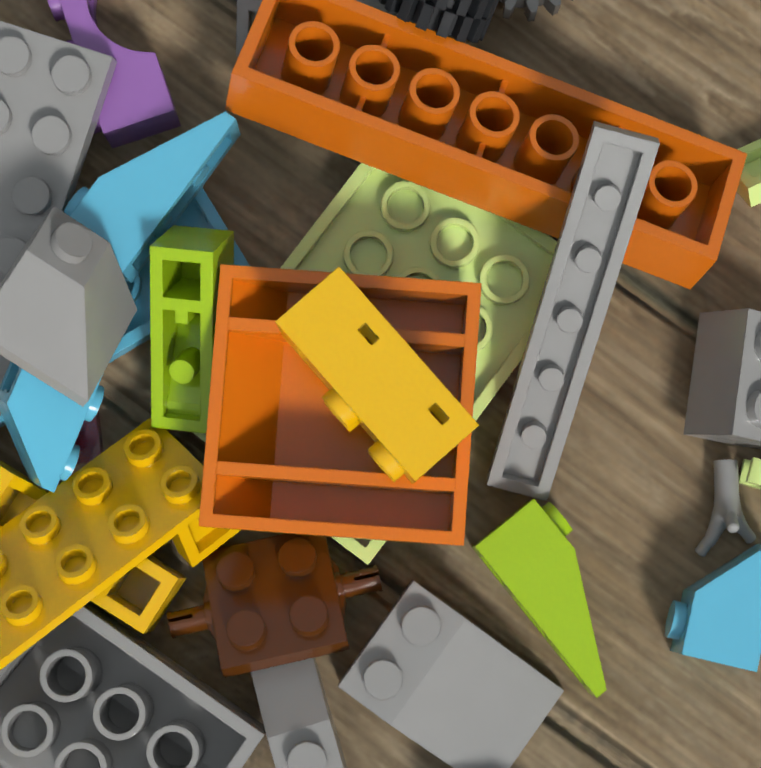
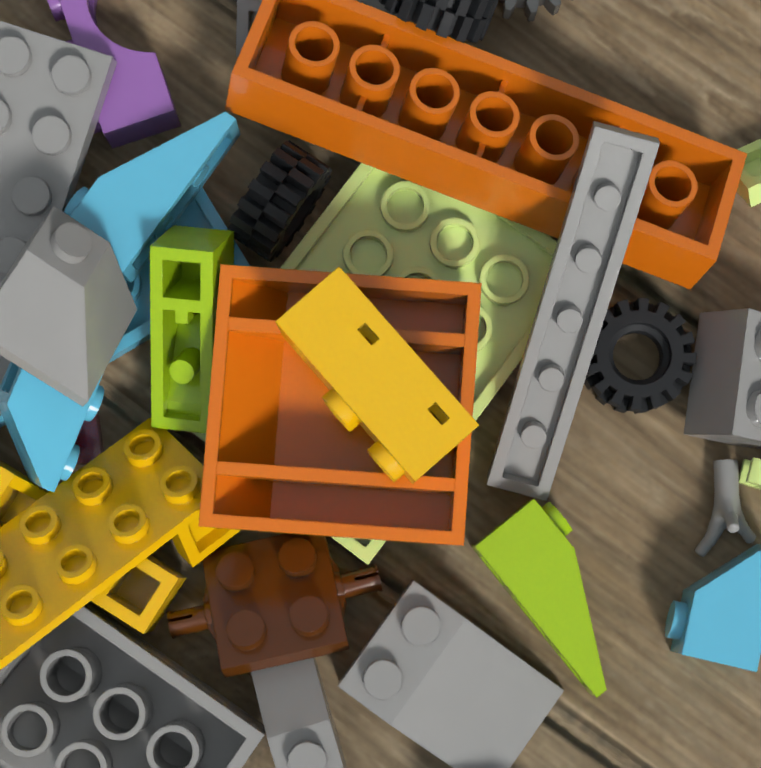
none -> black tyre [227,140,332,262]
none -> black tyre [584,298,697,414]

